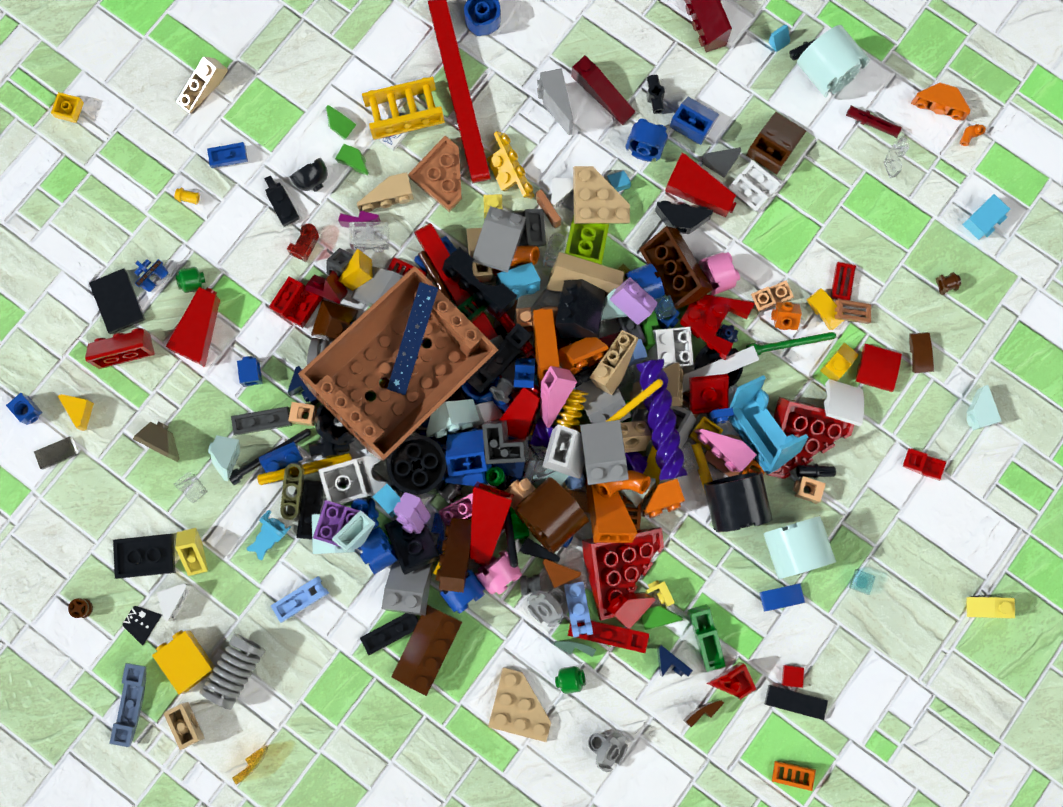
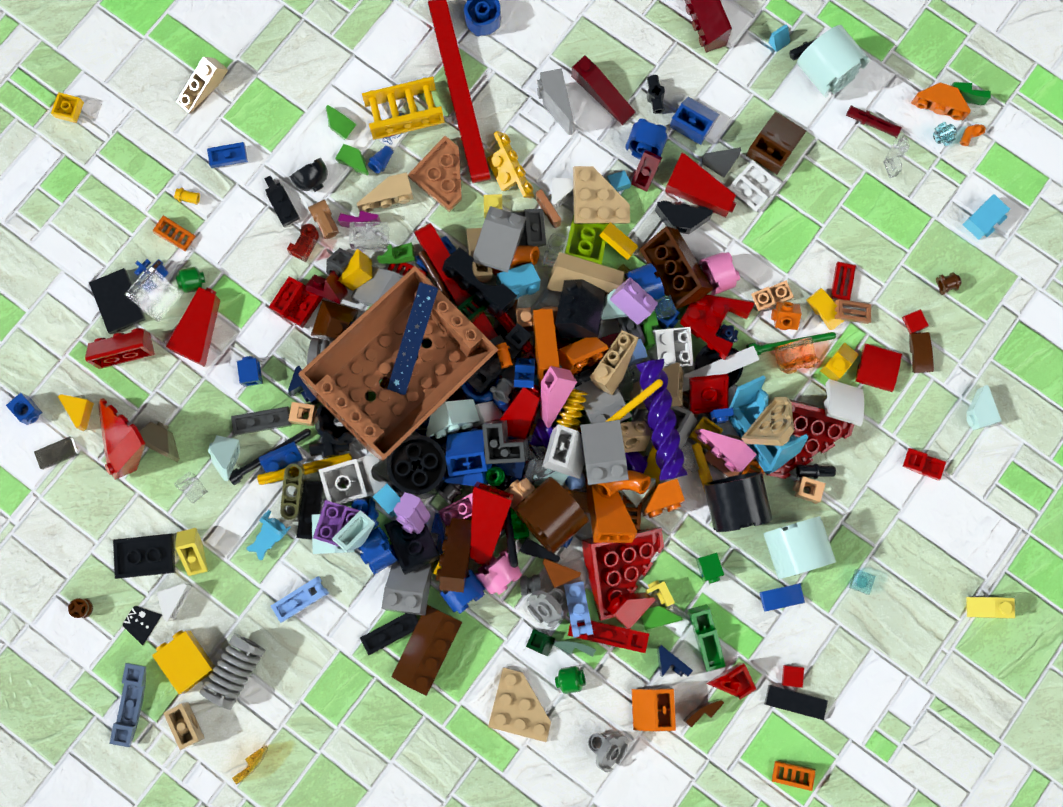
none -> slope [98,398,145,480]
none -> clear brick [124,266,183,322]
none -> orange slope [153,215,196,252]
none -> medium nougat piece [308,199,339,239]
none -> blue cone [368,146,394,174]
none -> bright green slope [377,242,415,264]
none -> orange pin [495,343,513,369]
none -> dark green slope [526,629,555,656]
none -> yellow tile [599,222,638,260]
none -> dark red slope [631,150,662,192]
none -> orange slope [631,688,676,731]
none -> green brick [696,553,724,584]
none -> tan plate [741,397,794,446]
none -> clear orange bracket [774,337,820,374]
none -> red tile [902,309,929,333]
none -> clear light blue gear [933,121,957,146]
none -> green slope [951,82,991,105]

